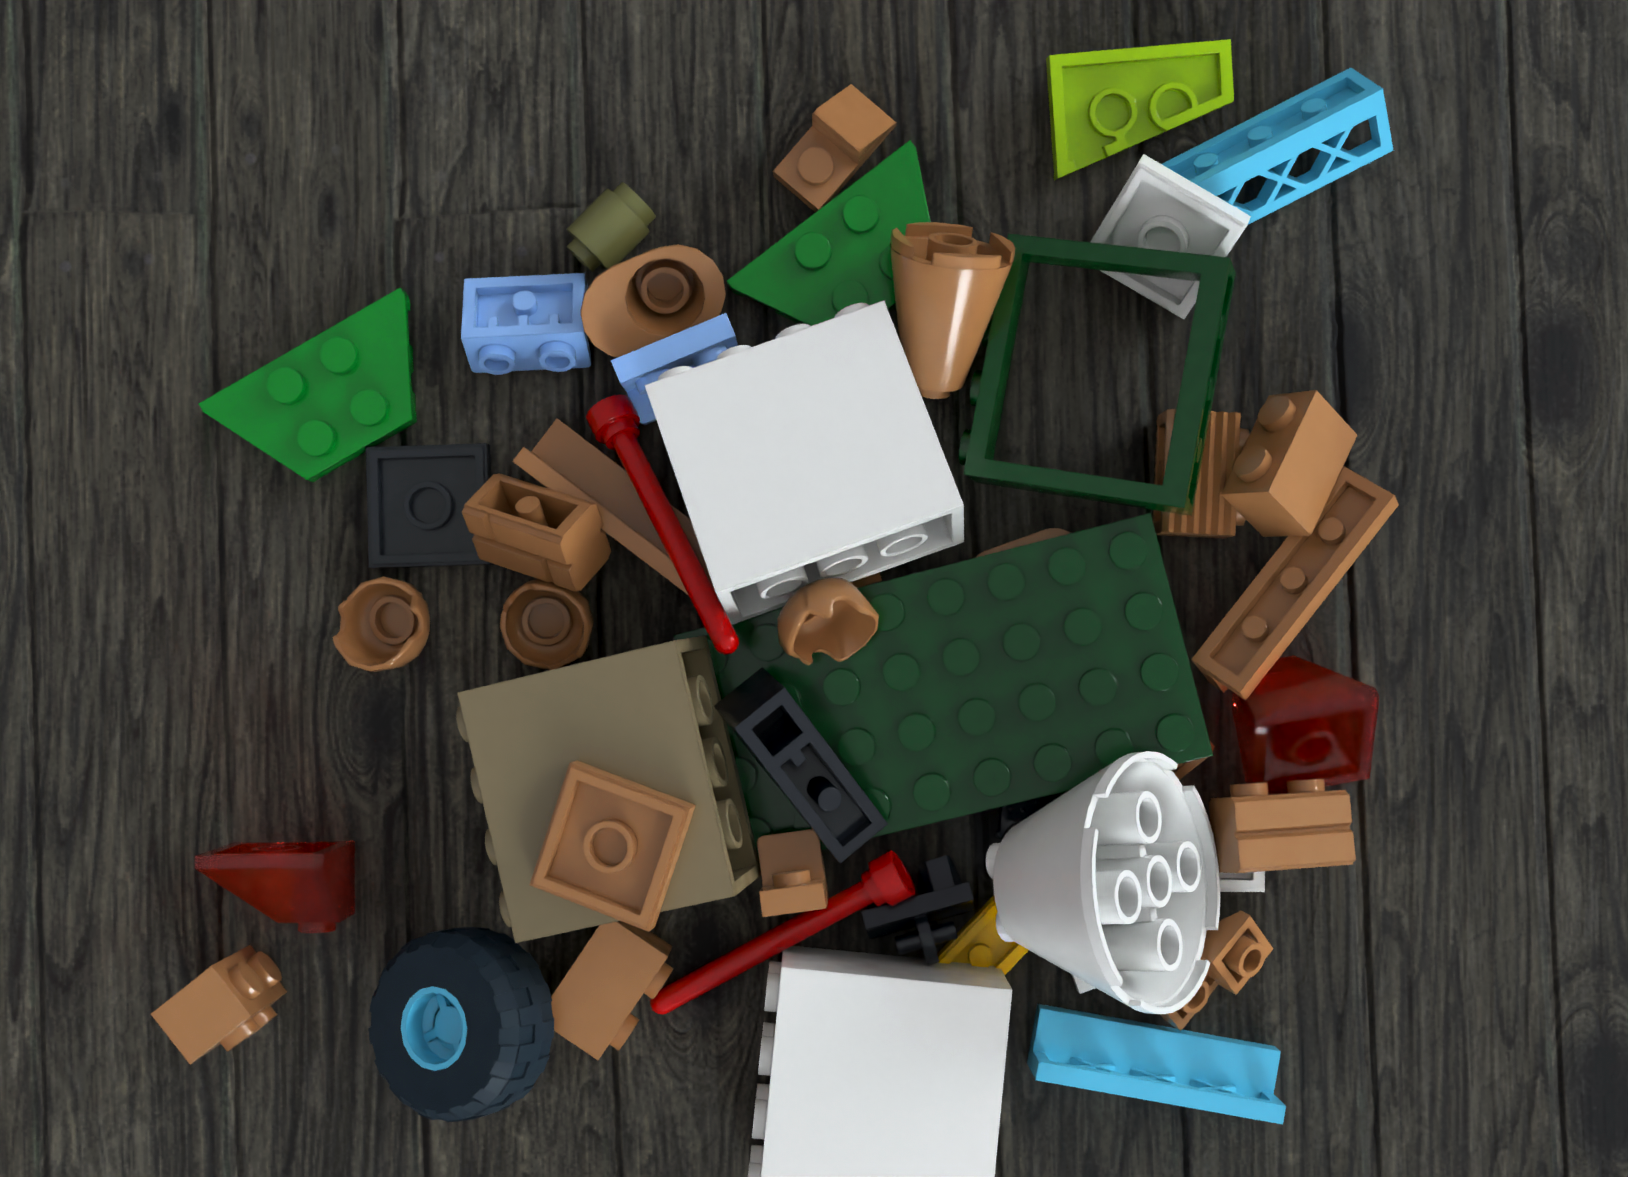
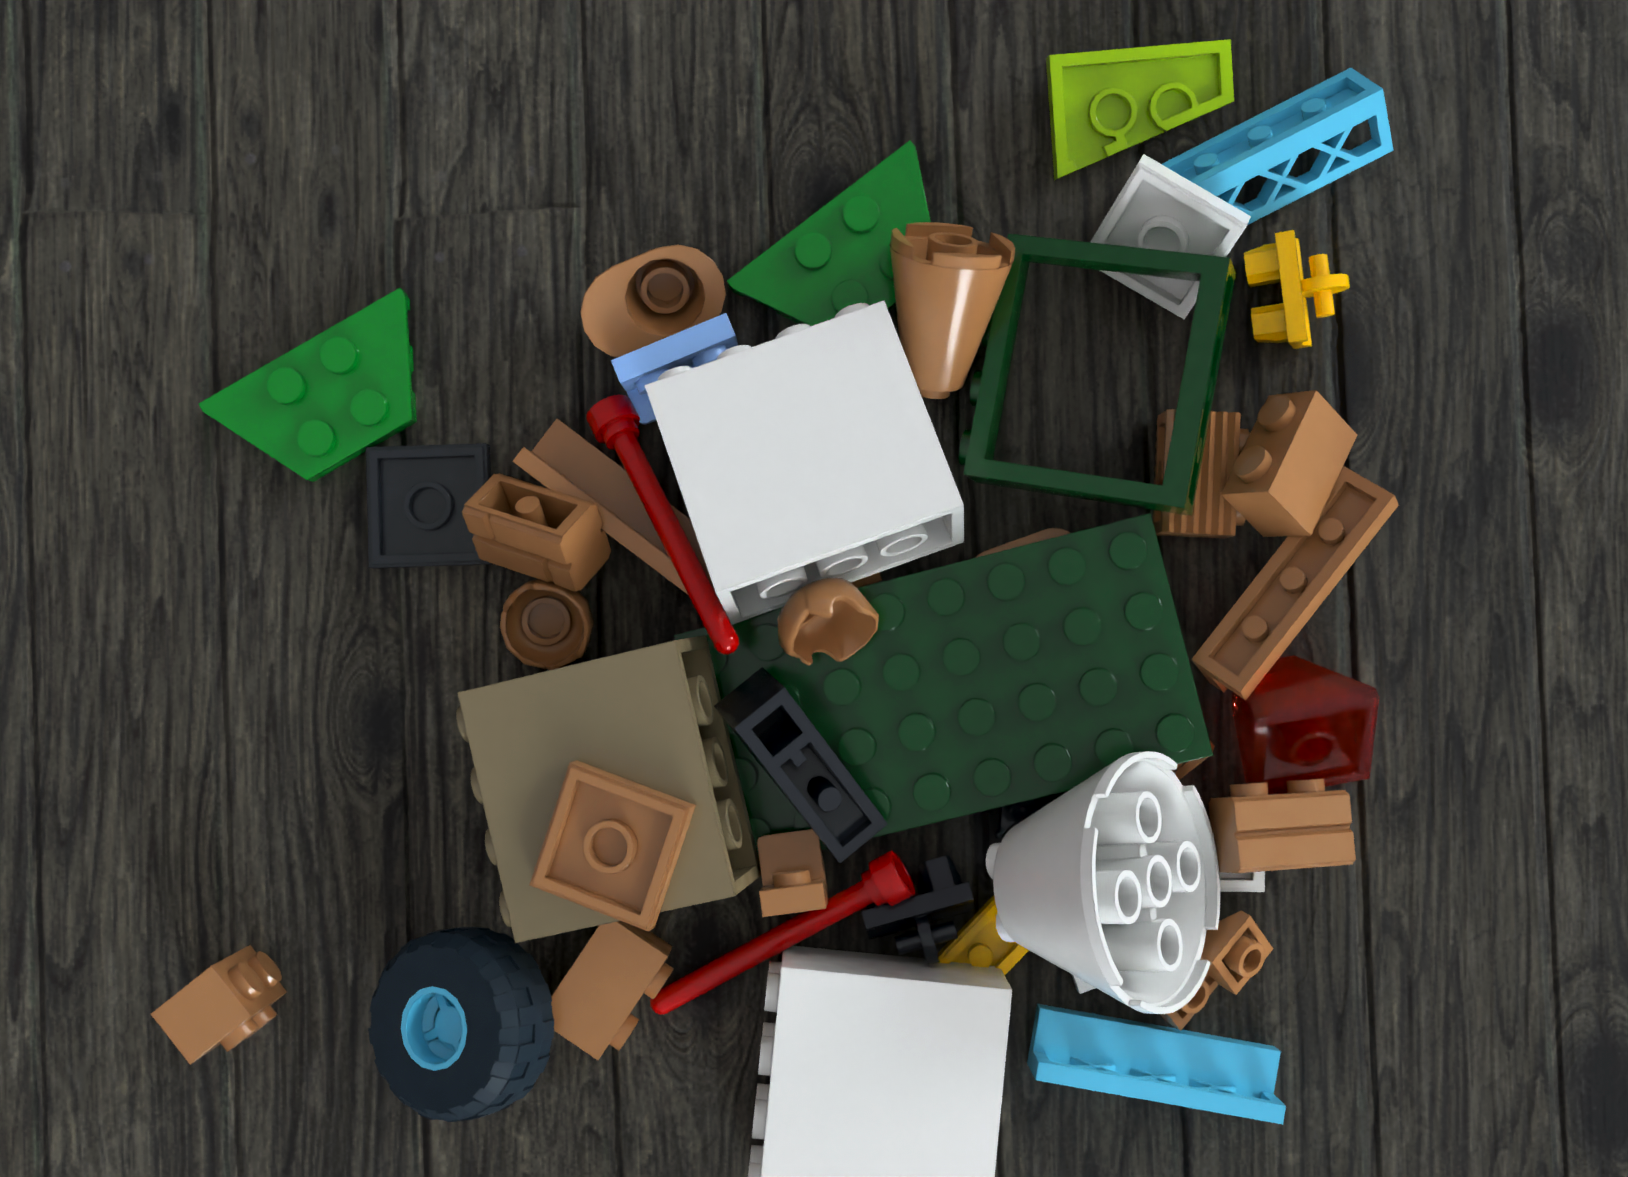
clear red slope [195,841,355,933] -> none
medium nougat hair [333,576,430,672] -> none
light blue bracket [461,273,591,375] -> none
olive brick [566,182,656,273] -> none
medium nougat slope [773,84,897,213] -> none
none -> yellow hips [1244,230,1350,349]

